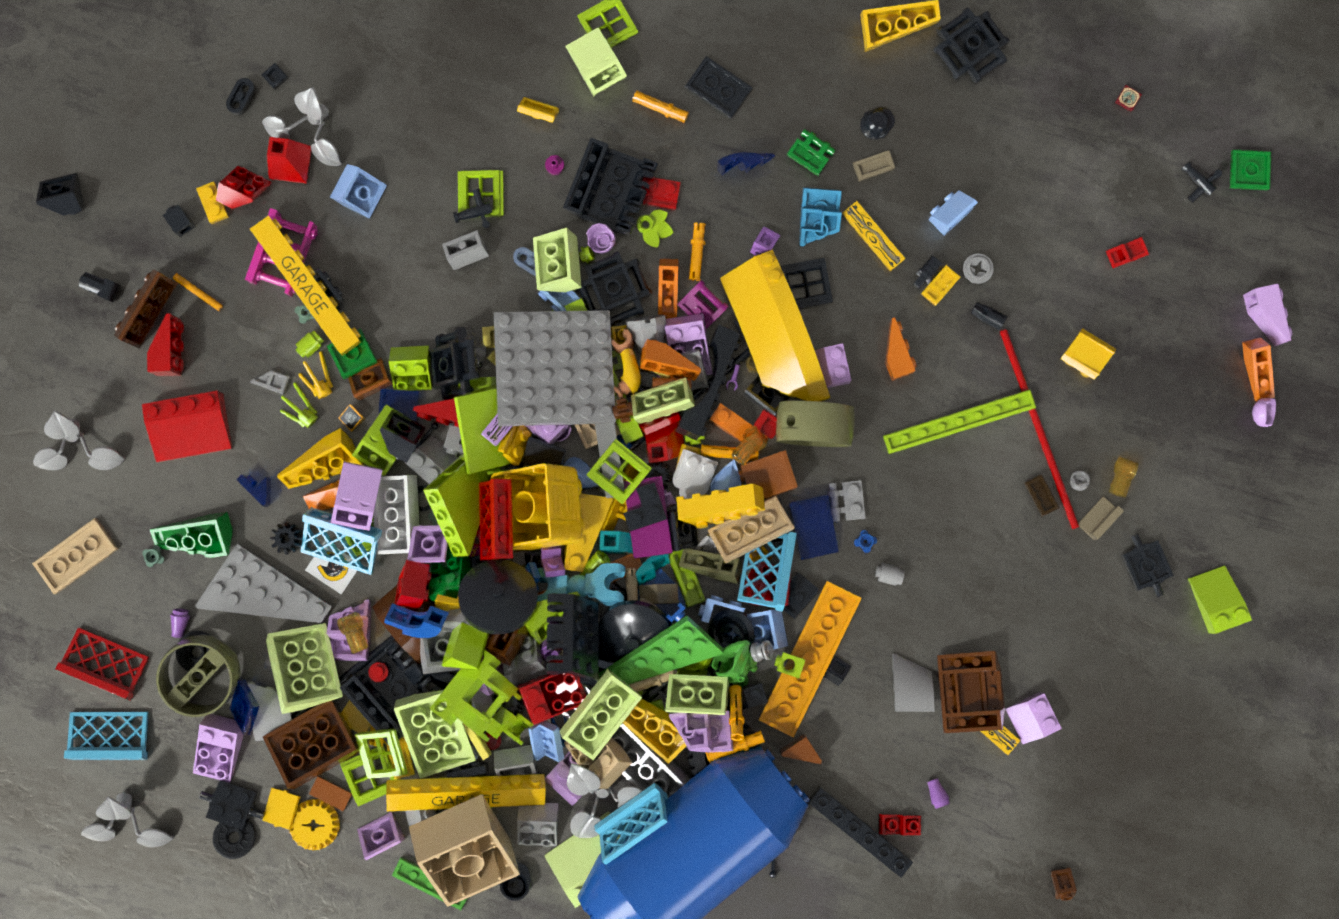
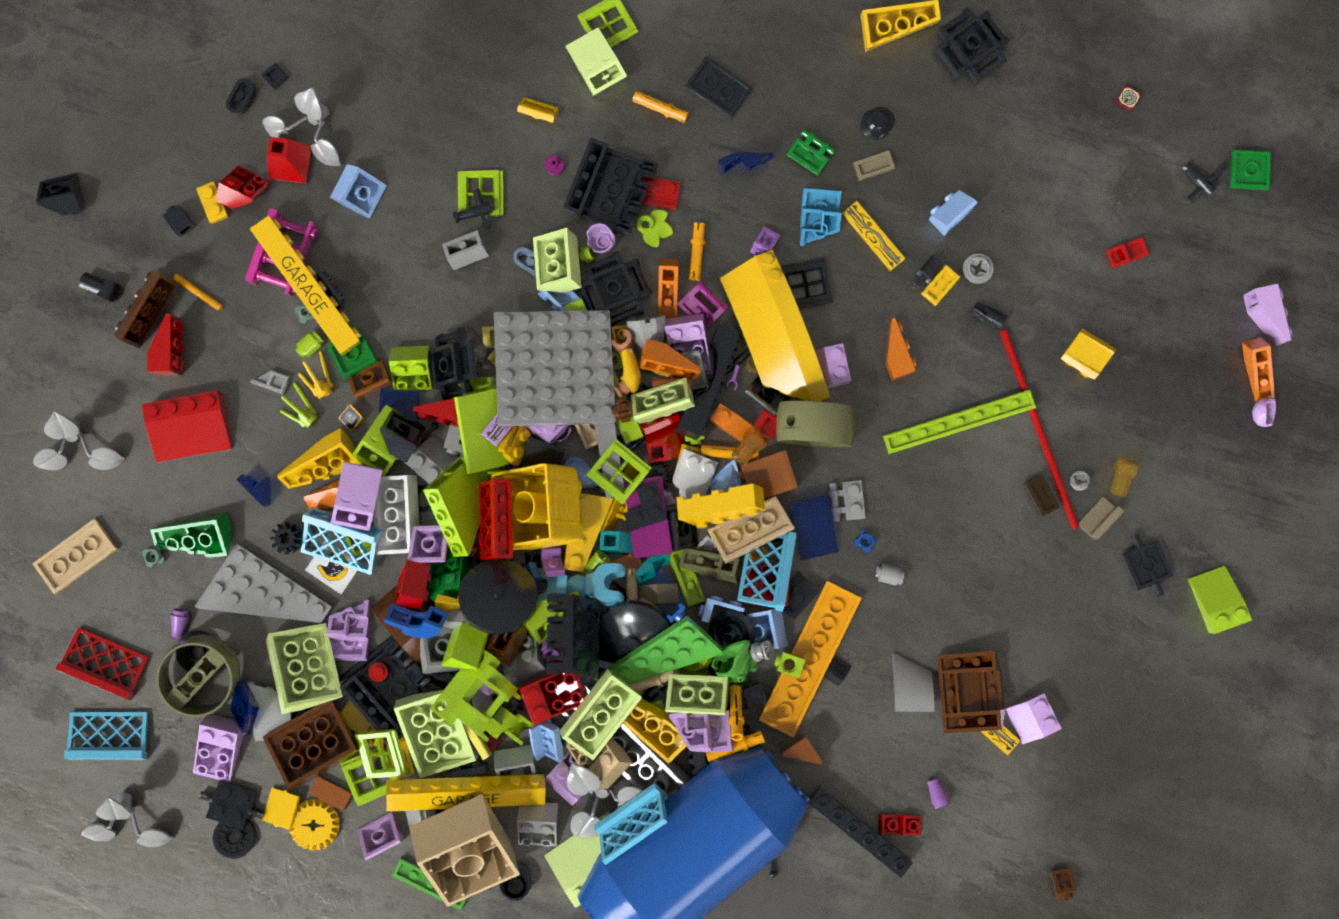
clear yellow piece [337,612,369,654] -> none

